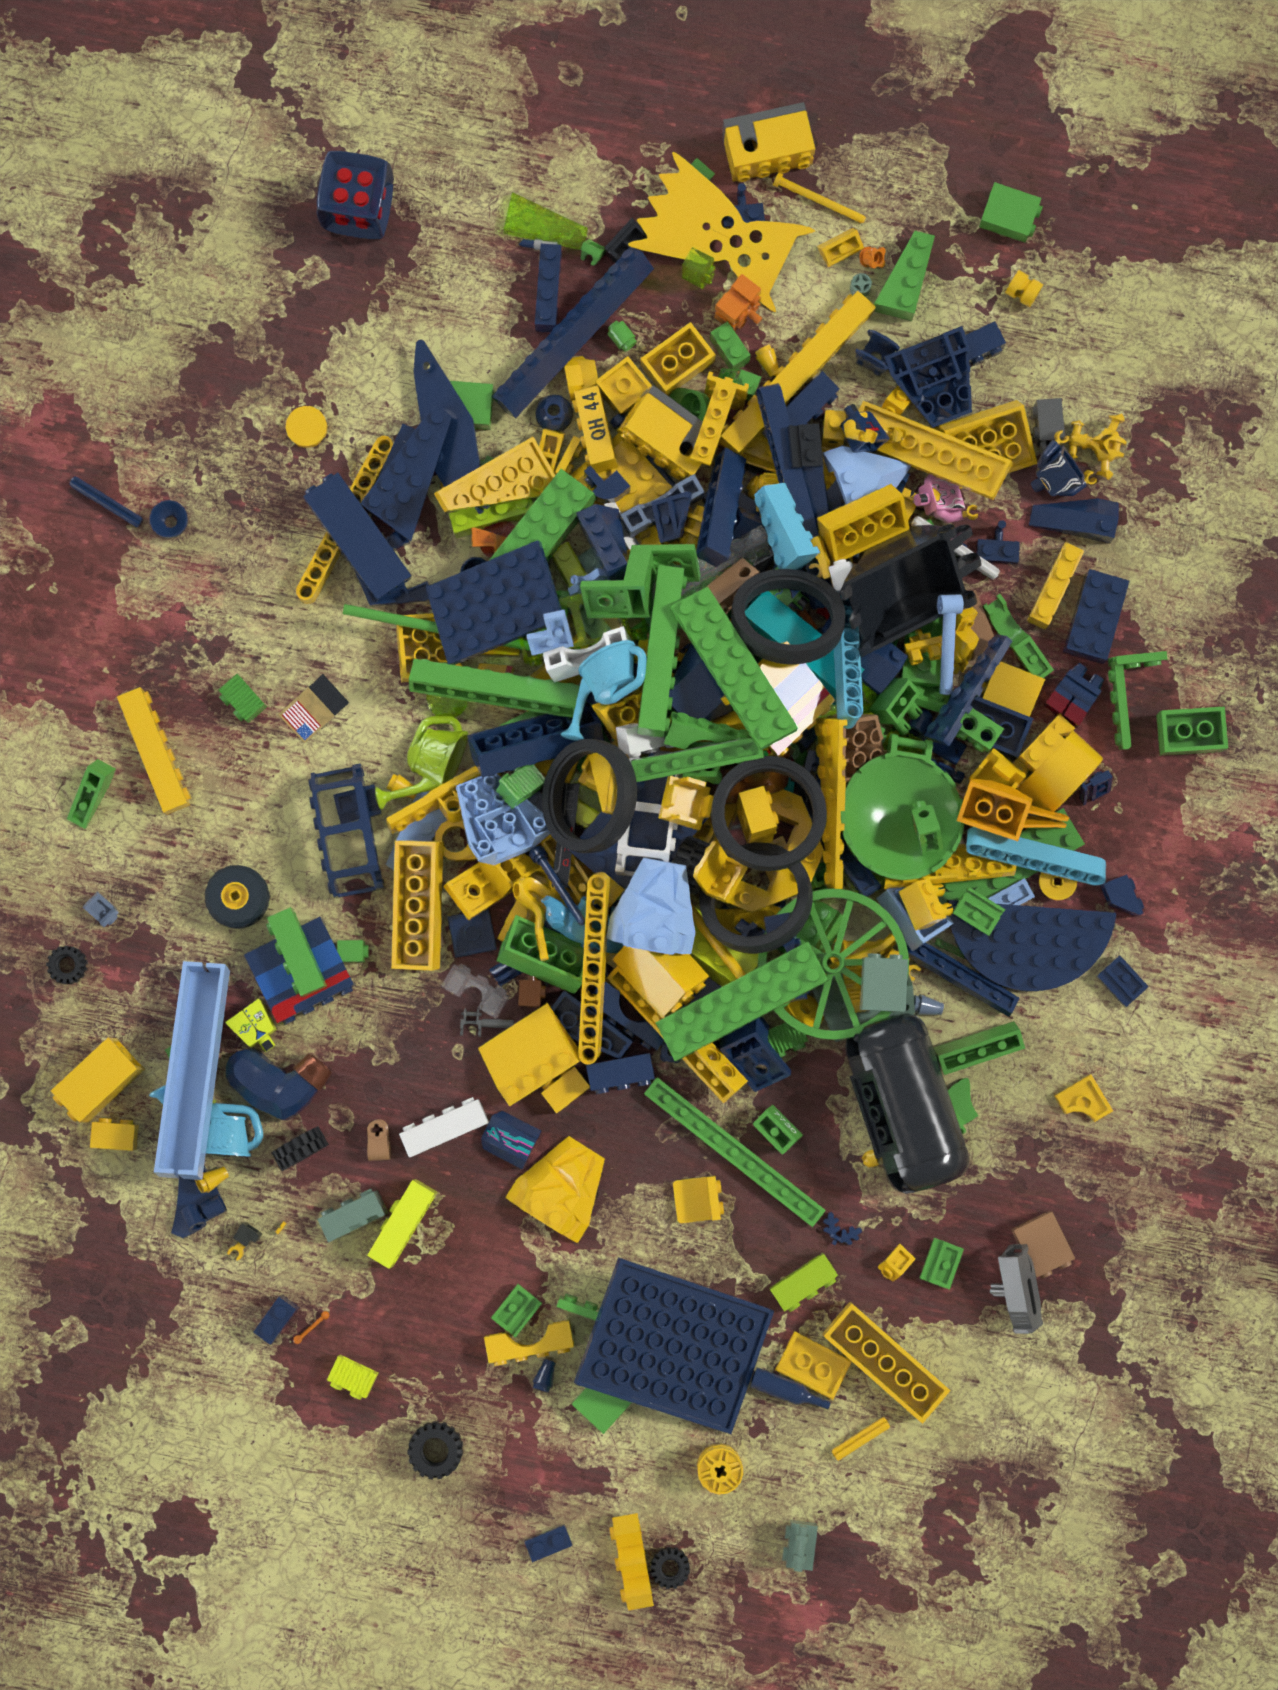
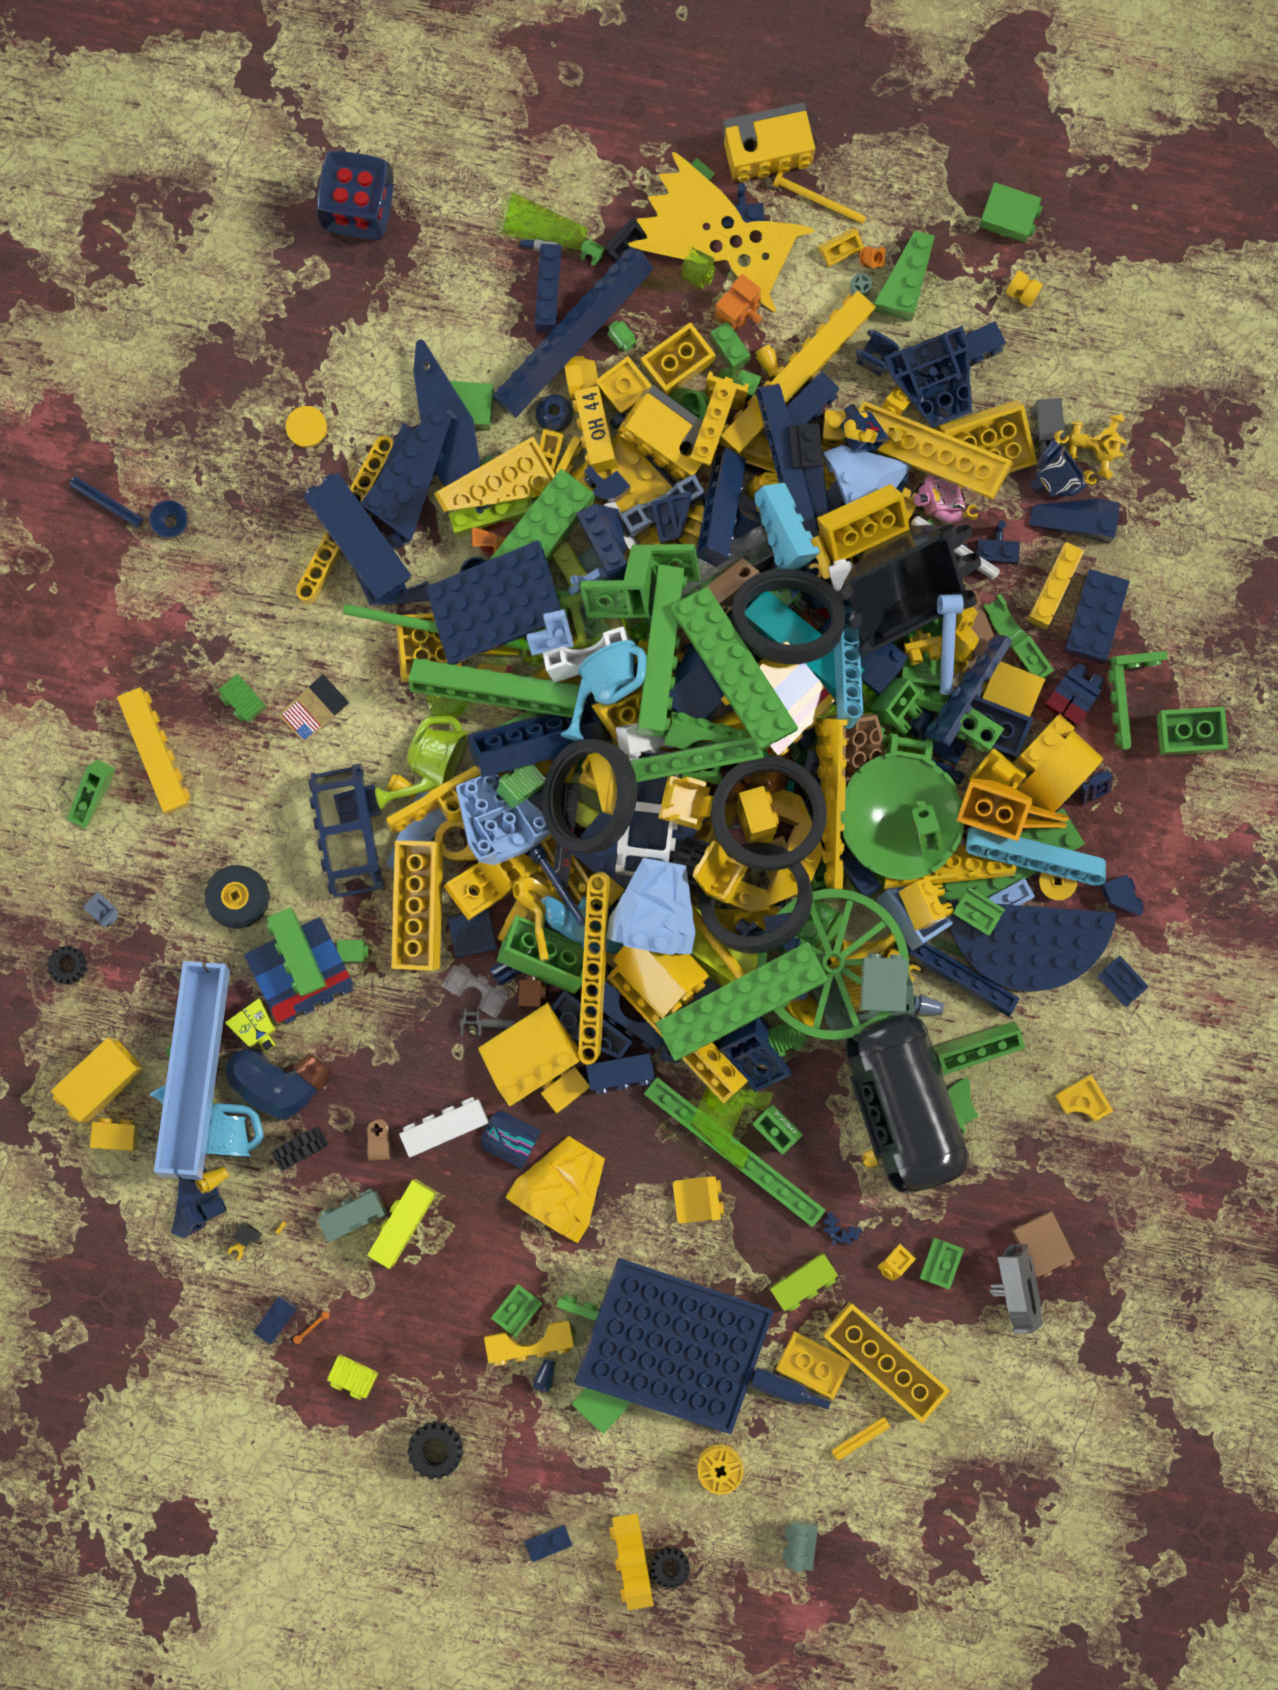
none -> clear neon green wing [690,1086,773,1169]

